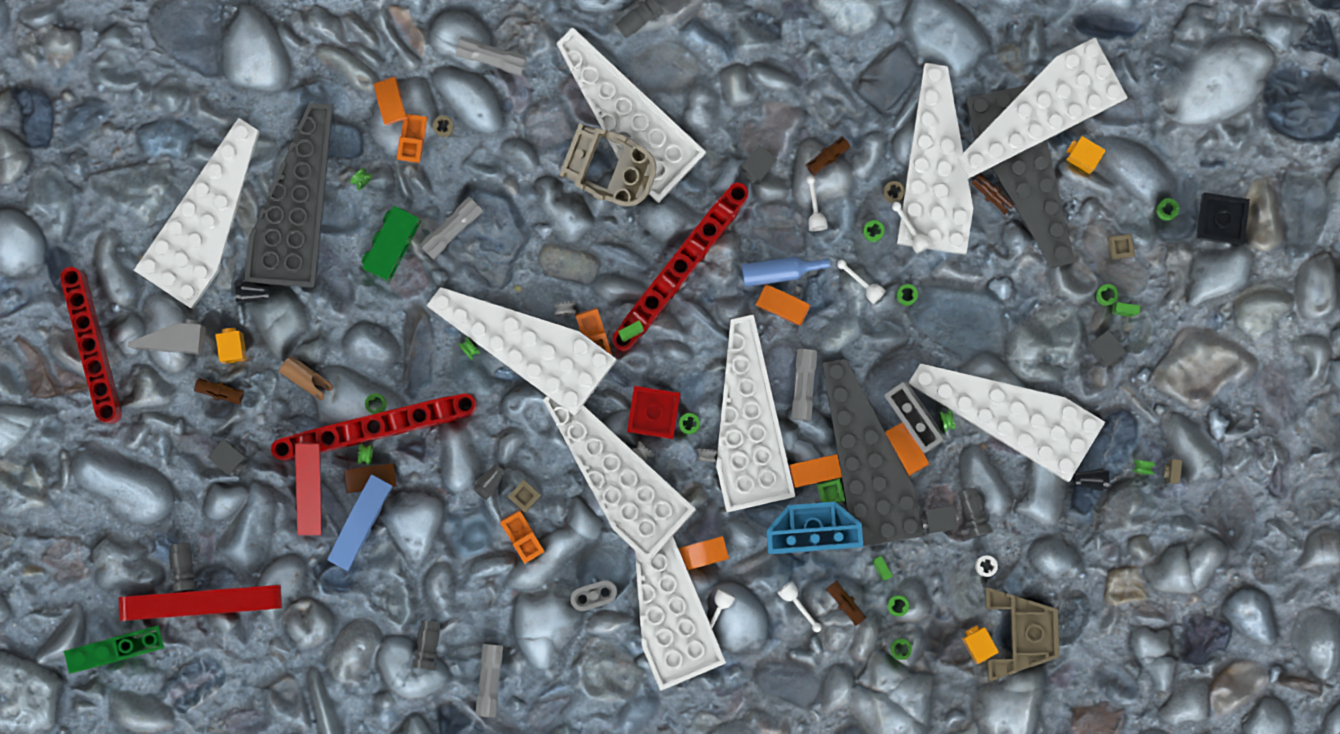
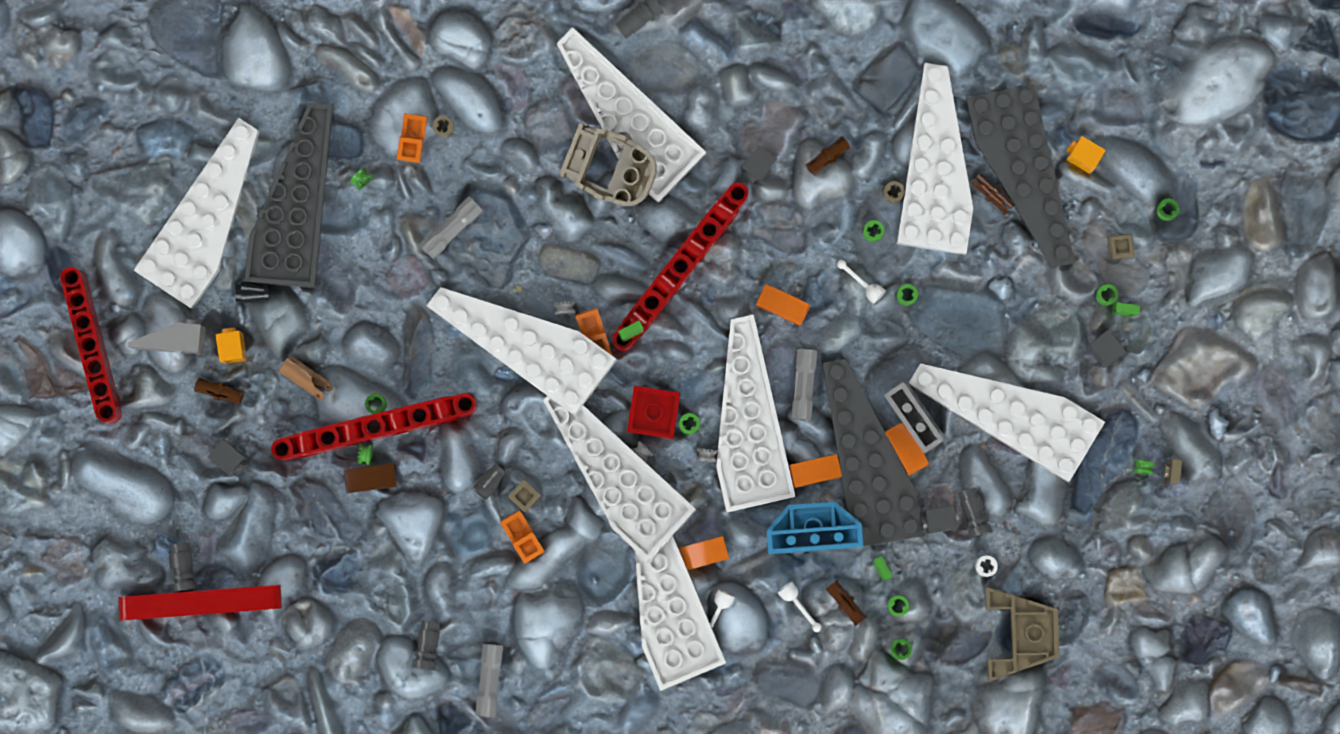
green slope [64,625,164,674] -> none
slope [295,442,322,535] -> none
medium blue slope [327,475,393,571] -> none
green brick [361,206,421,283] -> none
orange slope [374,76,408,126] -> none
light grey axle [455,36,528,76] -> none
bright green bush [458,337,480,360] -> none
light grey plate [571,580,617,611] -> none
medium blue piece [741,257,830,287] -> none
white hinge [806,175,828,231] -> none
bright green tile [816,478,846,503] -> none
white hinge [892,202,932,254] -> none
bright green bush [939,409,956,432] -> none
white wing [958,38,1127,179] -> none
light orange brick [961,625,999,664] -> none
black cone [1075,468,1110,491] -> none
black plate [1196,192,1250,246] -> none

